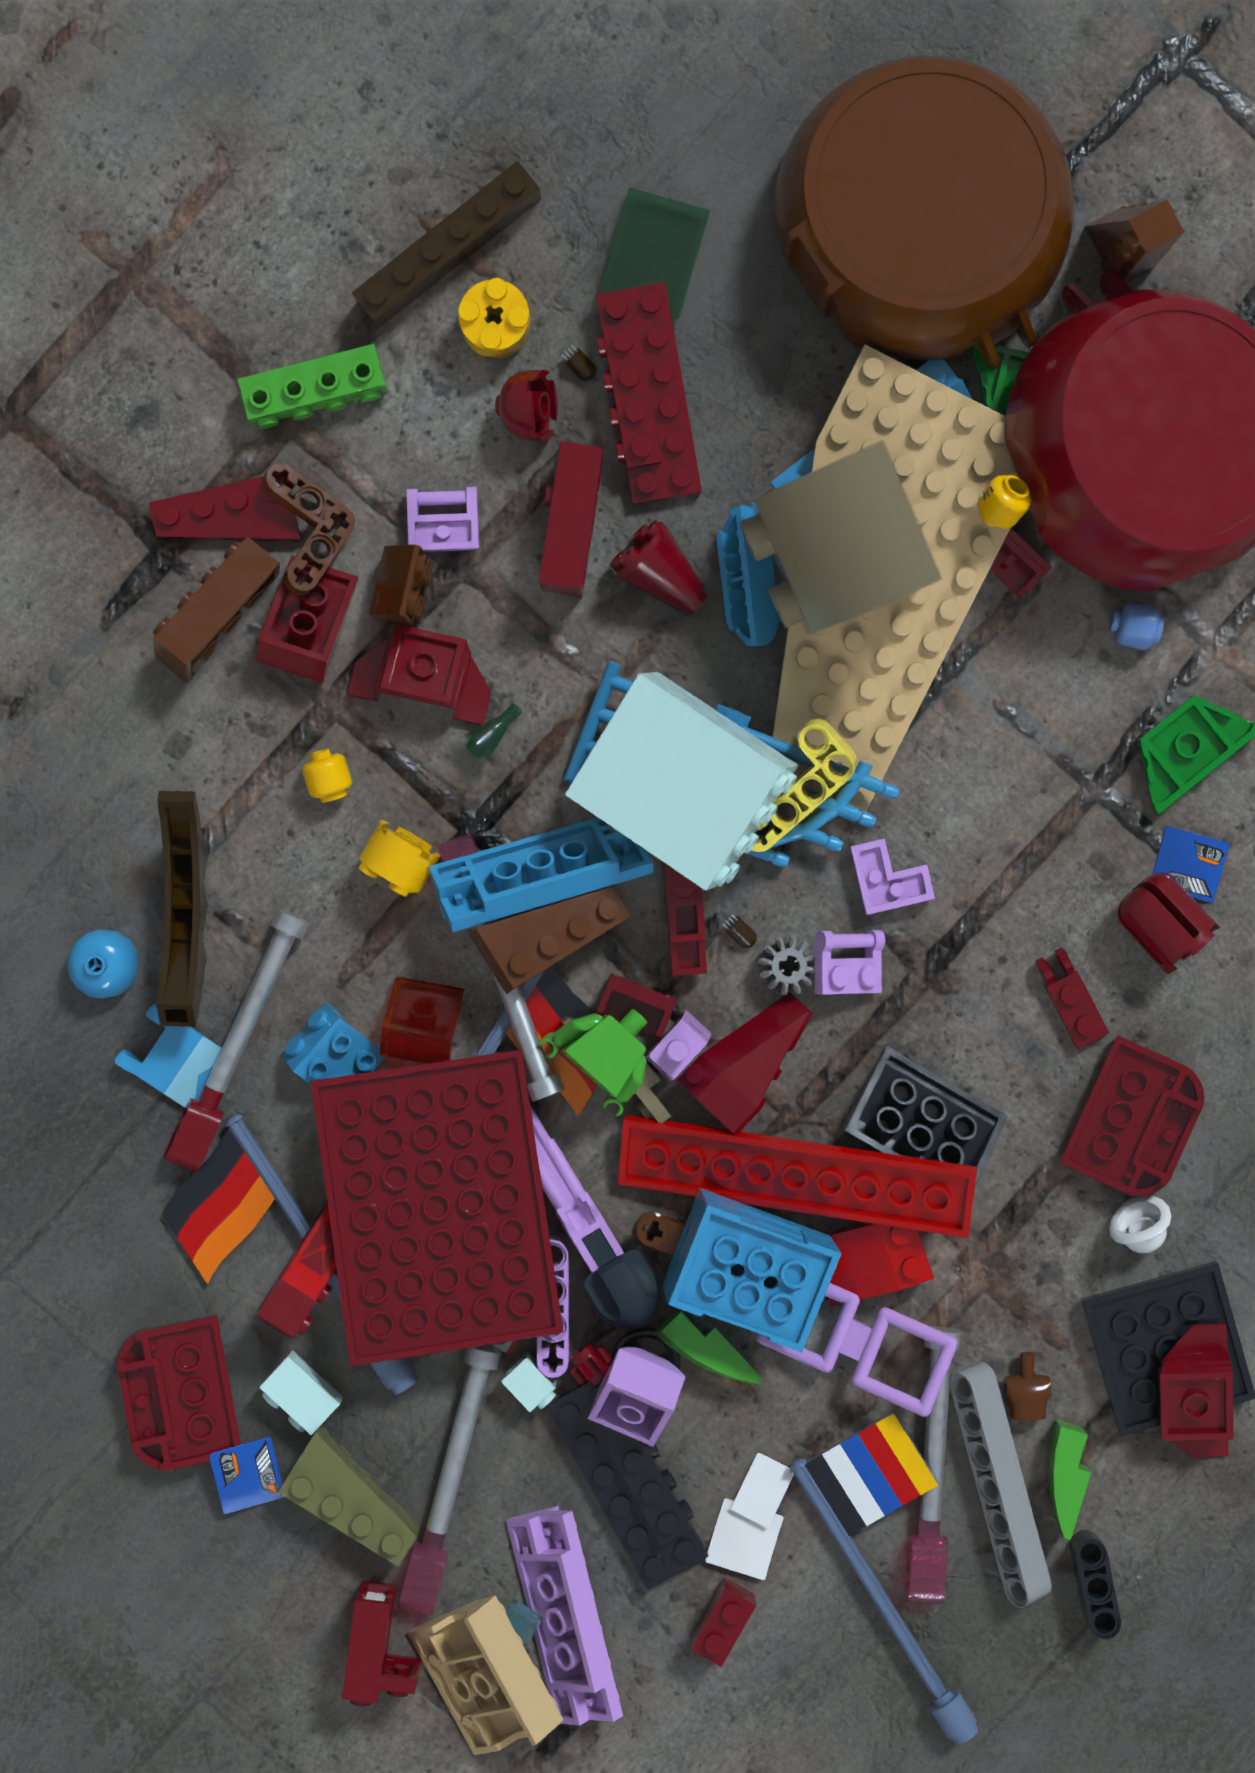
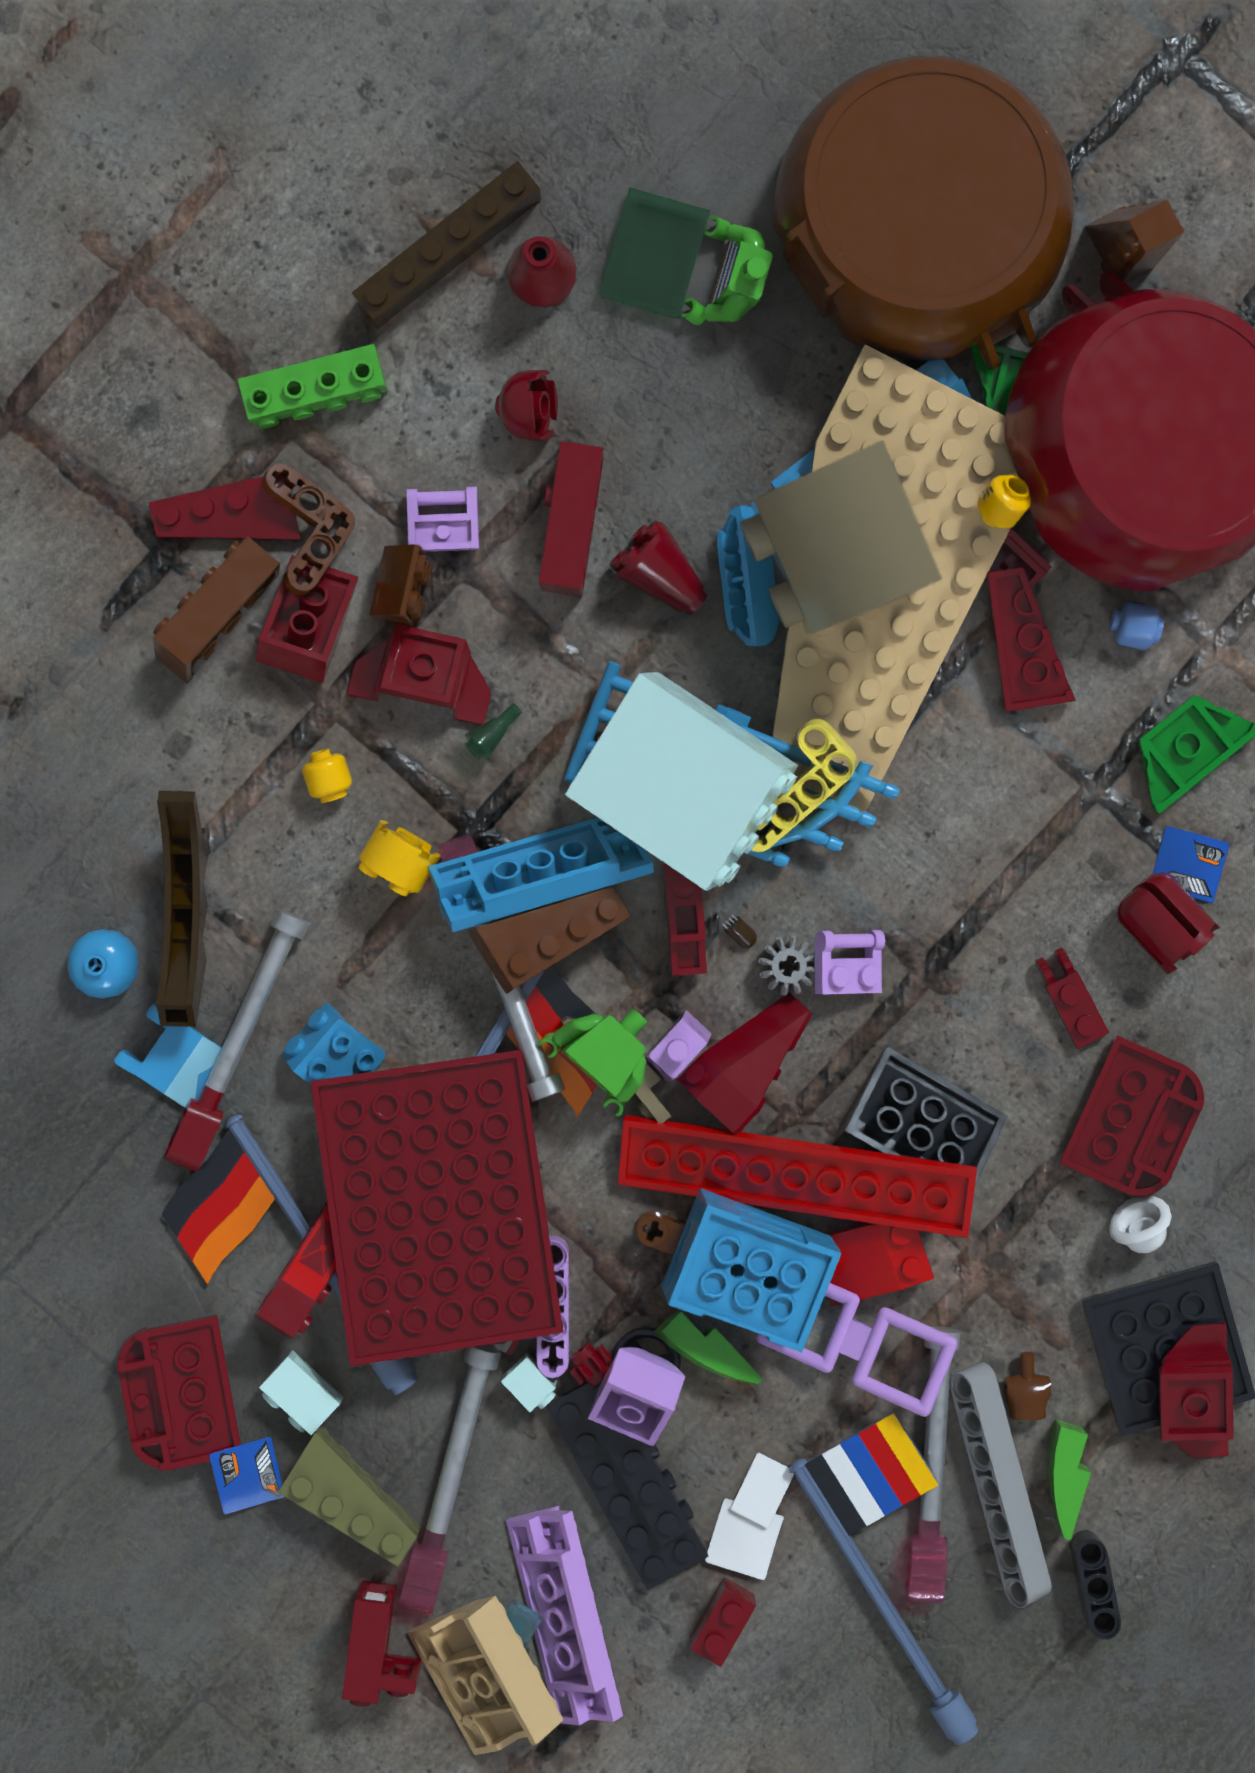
clear red slope [380,976,464,1064] -> none
yellow brick [458,278,531,358] -> none
piece [530,1105,661,1329] -> none
dark brown piece [561,345,597,381] -> none
dark red plate [596,282,702,505] -> none
dark red panel [596,973,677,1040] -> none
lavender plate [849,838,935,915] -> none
none -> dark red cone [507,236,577,307]
none -> bright green torso [681,215,773,326]
none -> dark red wing [987,566,1076,712]

